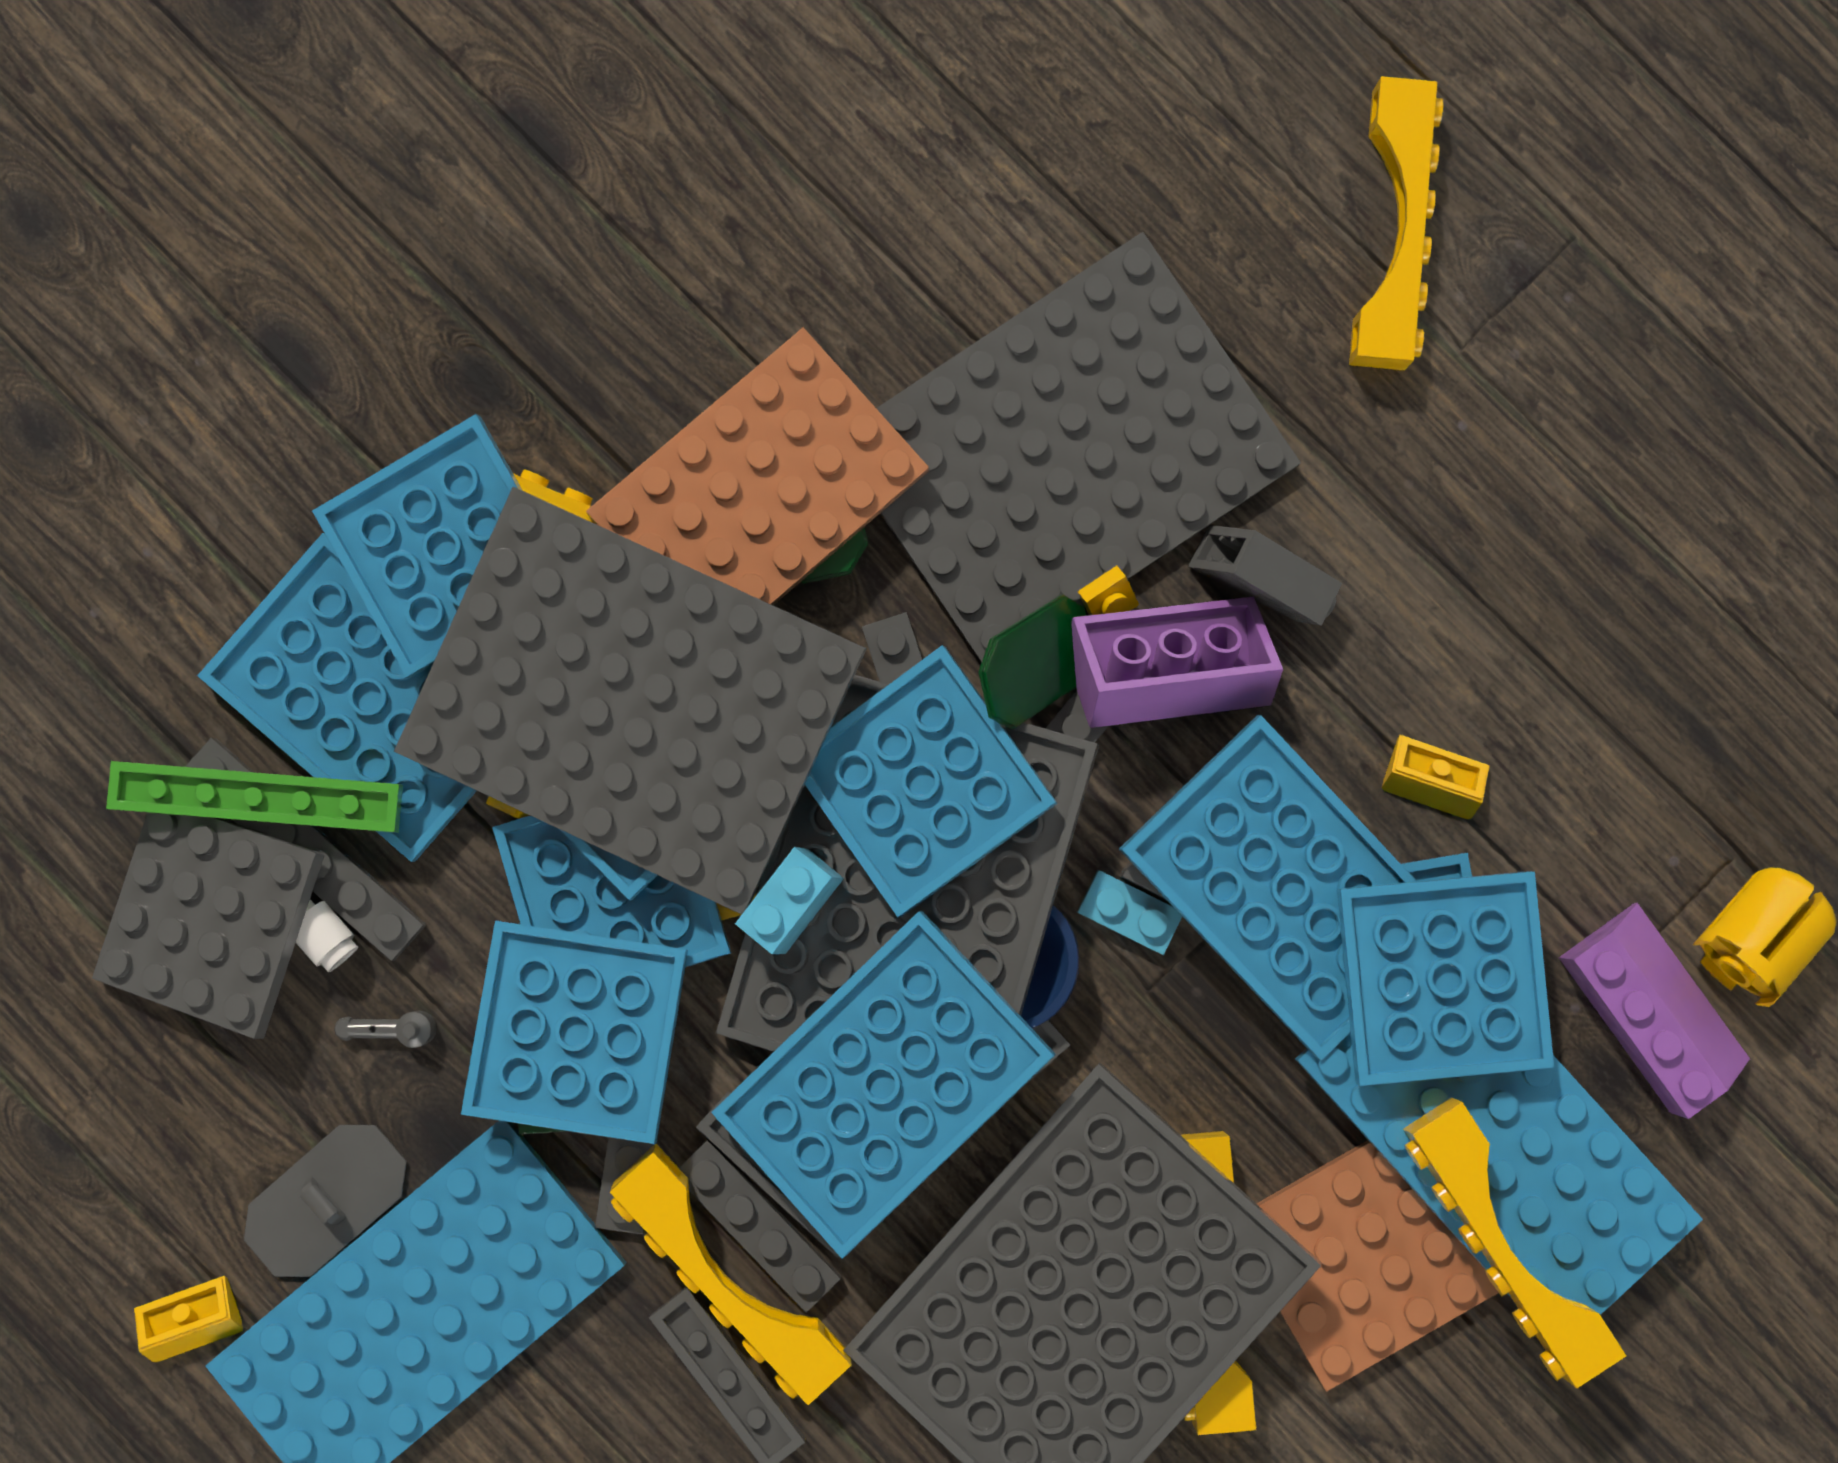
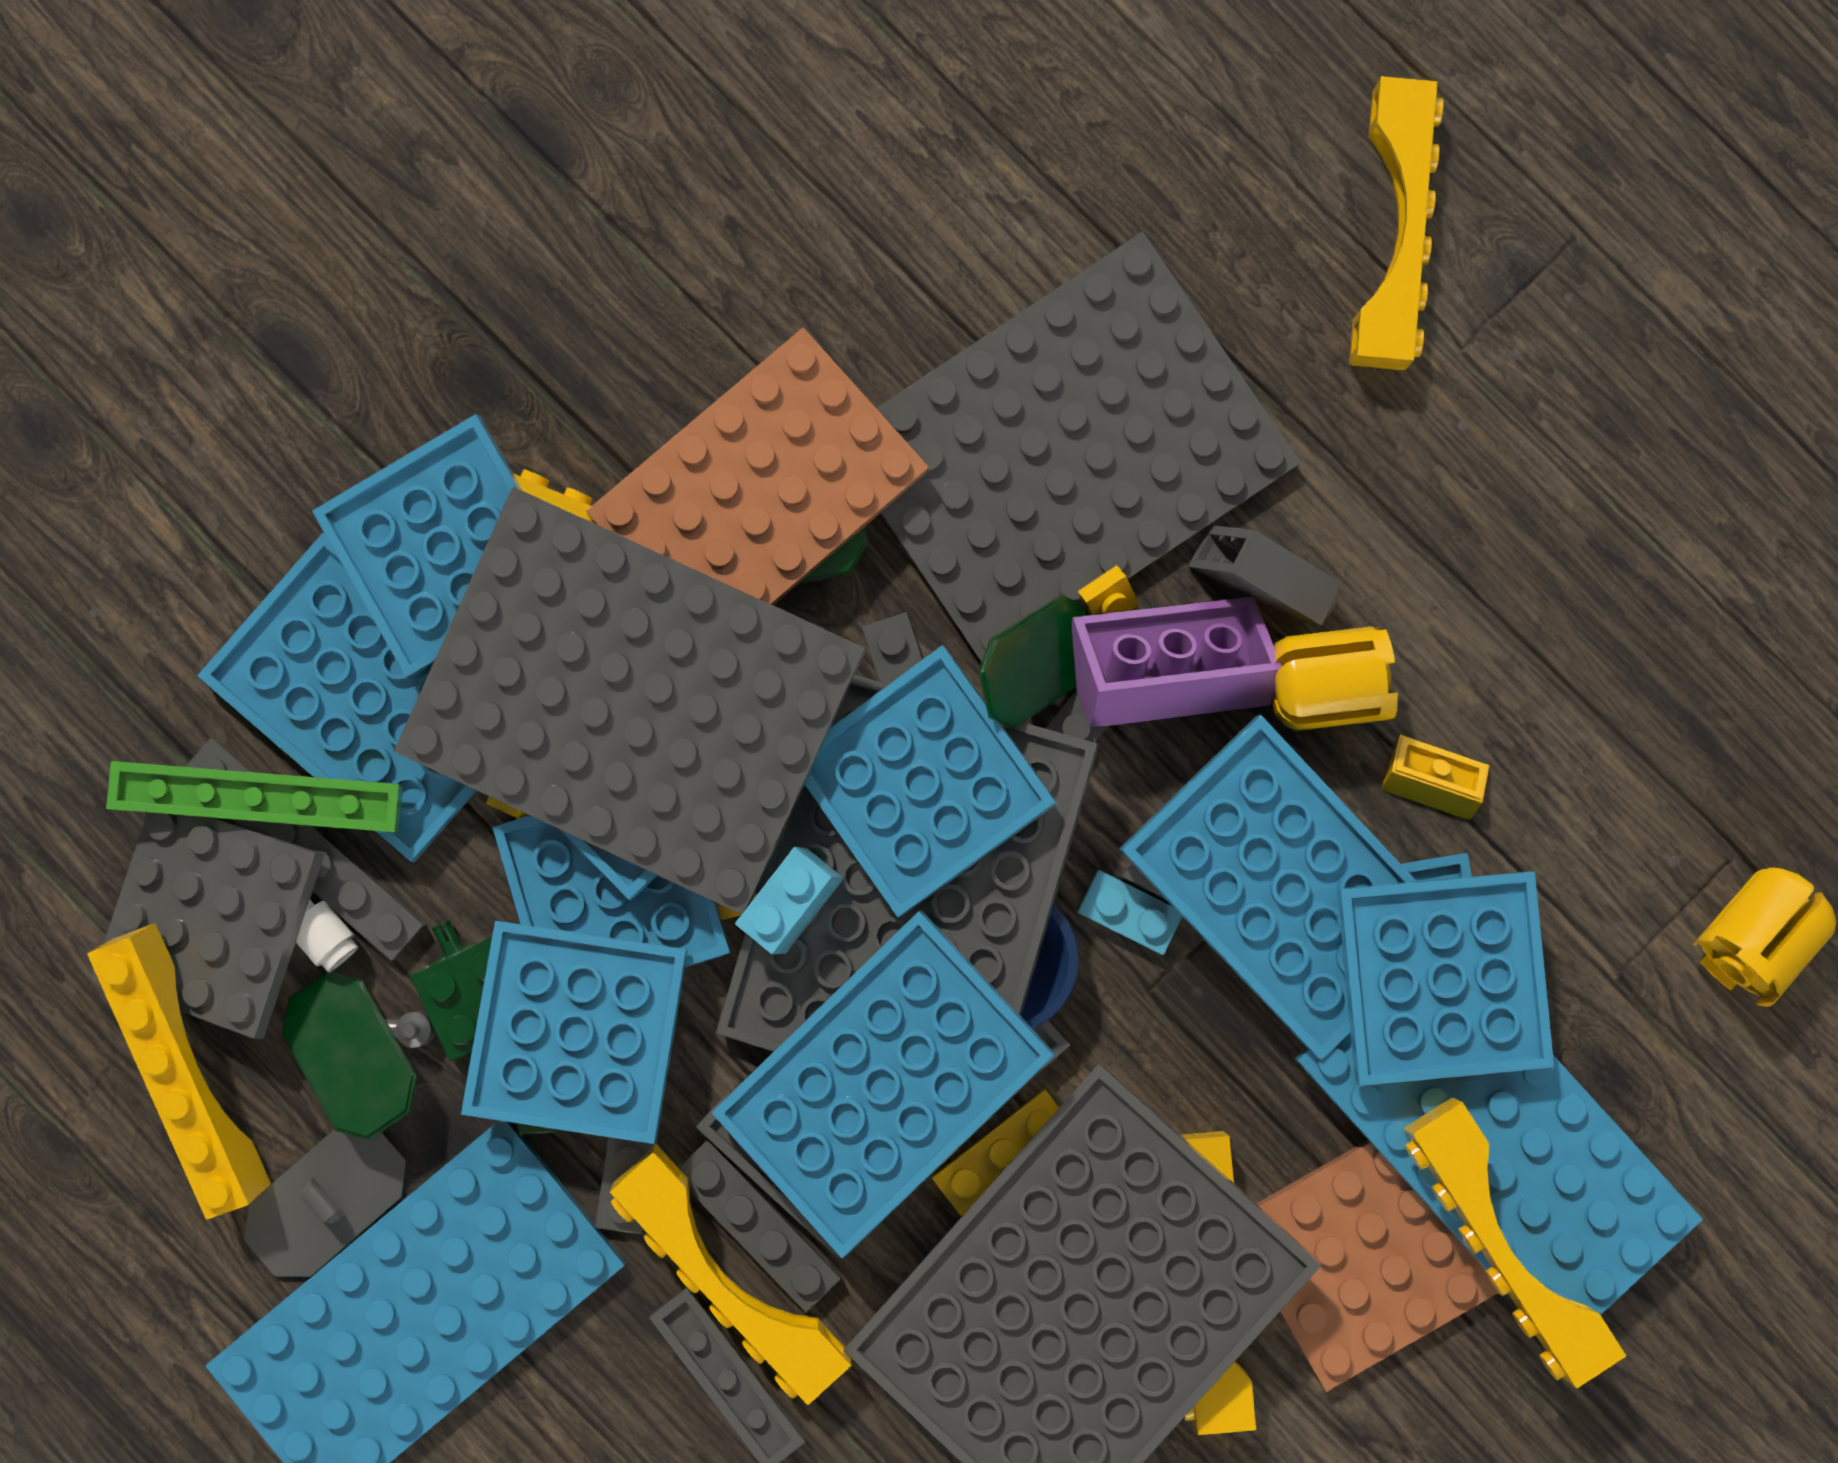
yellow slope [134,1276,243,1362] -> none
medium lavender slope [1559,903,1750,1119] -> none
none -> yellow arch [87,923,271,1220]
none -> dark green shield [281,971,417,1140]
none -> dark green plate [410,920,492,1062]
none -> yellow plate [932,1088,1059,1216]
none -> yellow cylinder [1273,626,1398,731]

